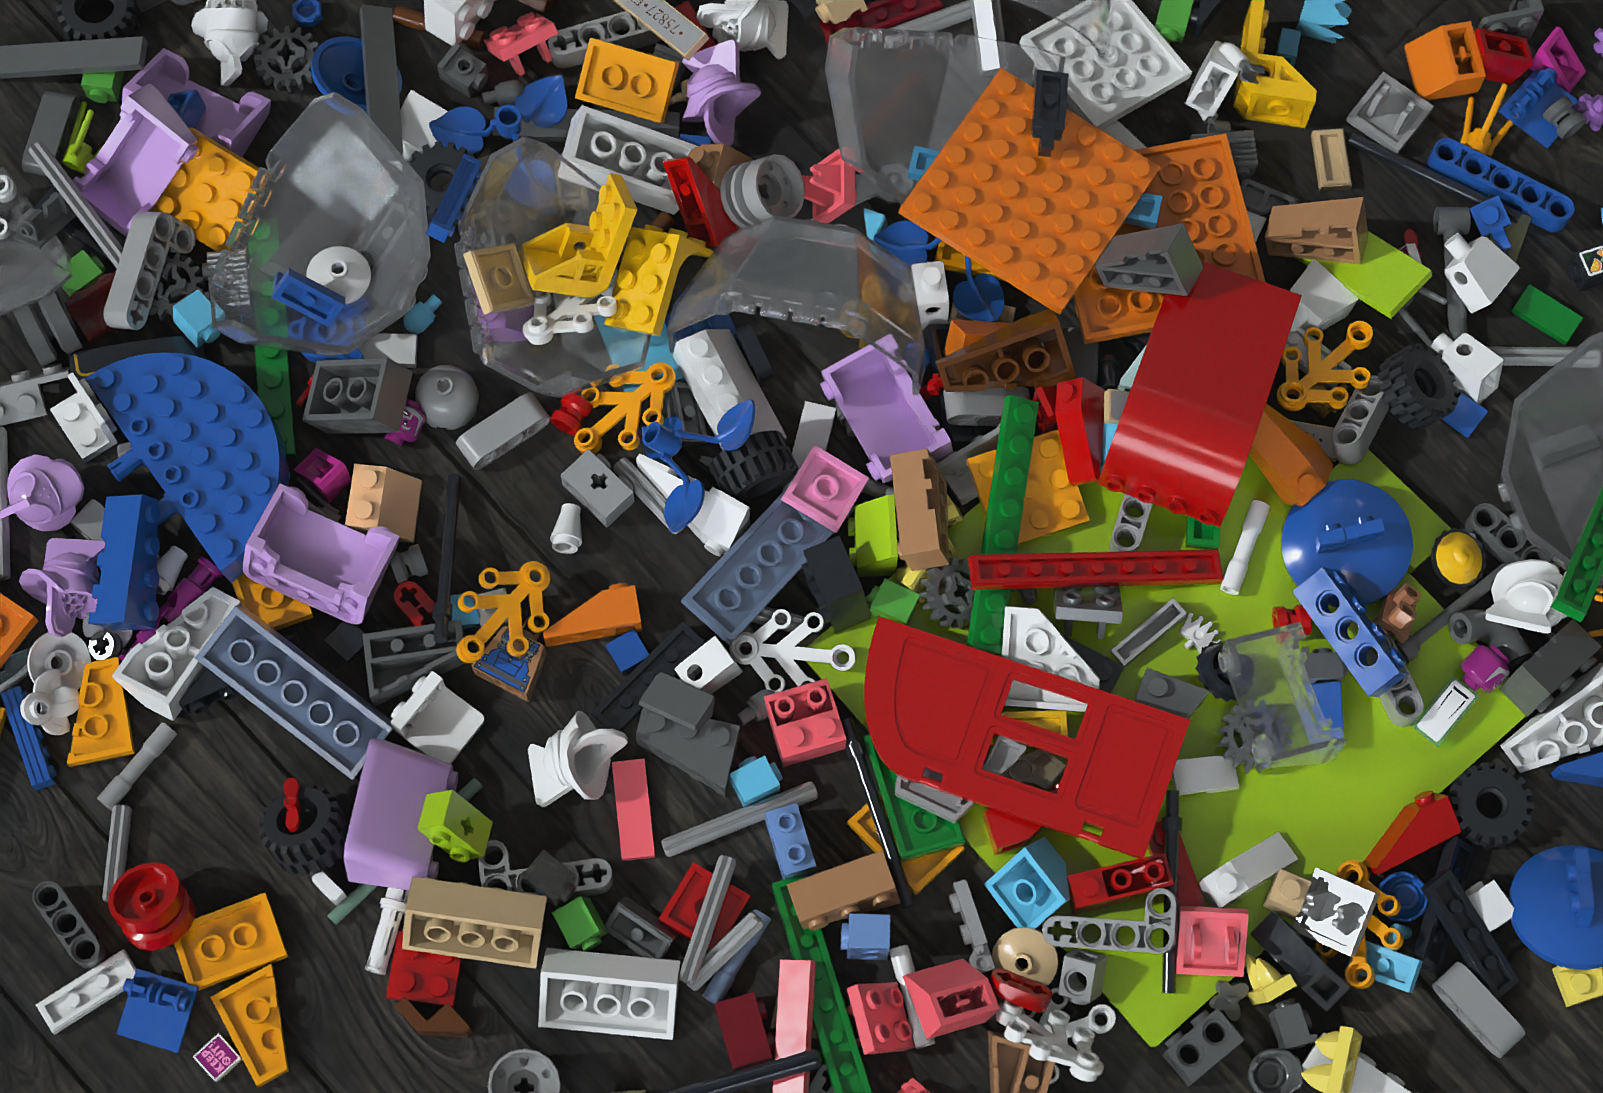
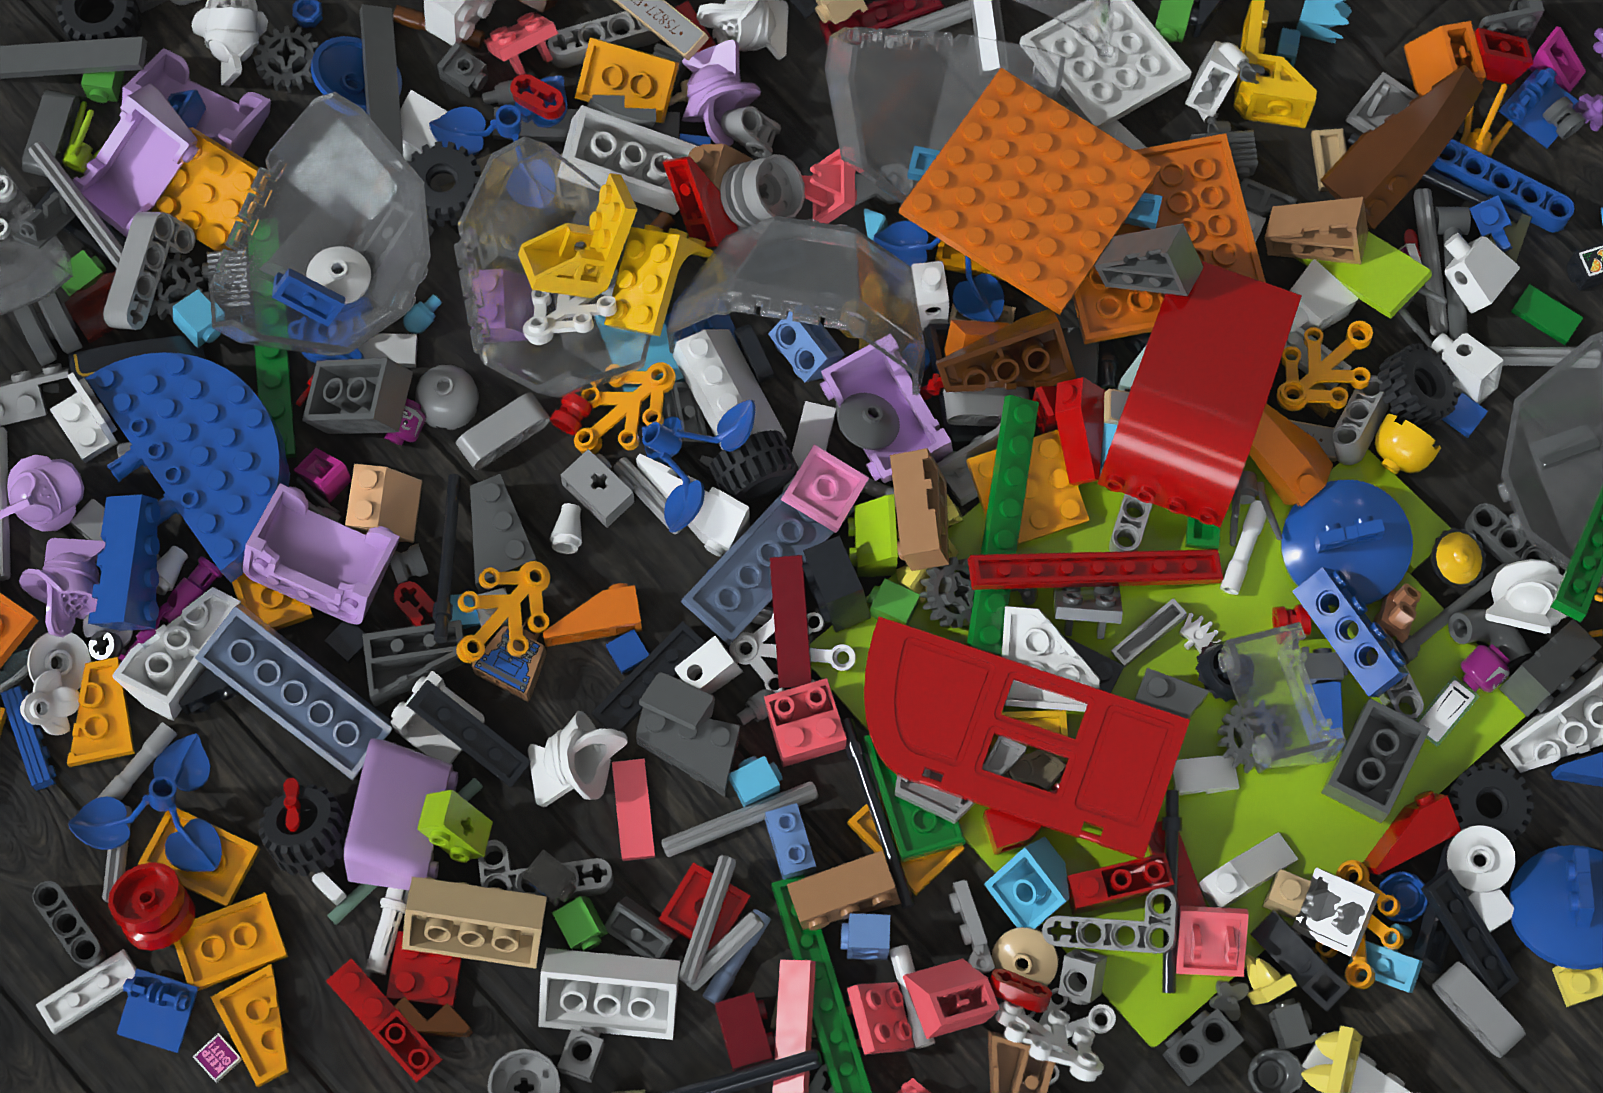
blue piece [426,153,482,242] -> none
tan tile [463,243,535,315] -> none
black hinge [1031,70,1068,157] -> none
none -> blue plant [68,734,222,872]
none -> light orange plate [138,808,260,907]
none -> red slope [326,958,442,1083]
none -> black plate [407,680,531,787]
none -> dark grey wedge [470,474,537,594]
none -> red beam [510,74,566,120]
none -> light grey brick [557,1026,605,1083]
none -> dark grey slope [587,95,656,129]
none -> light grey piece [721,106,781,158]
none -> medium blue brick [768,306,845,382]
none -> dark red tile [770,555,813,689]
none -> dark grey dish [837,393,900,450]
none -> dark grey plant [1230,471,1283,547]
none -> reddish brown wedge [1320,65,1483,229]
none -> dark grey brick [1321,698,1430,823]
none -> yellow cylinder [1375,414,1441,474]
none -> light grey axle [1413,188,1449,336]
none -> white dish [1447,825,1515,893]

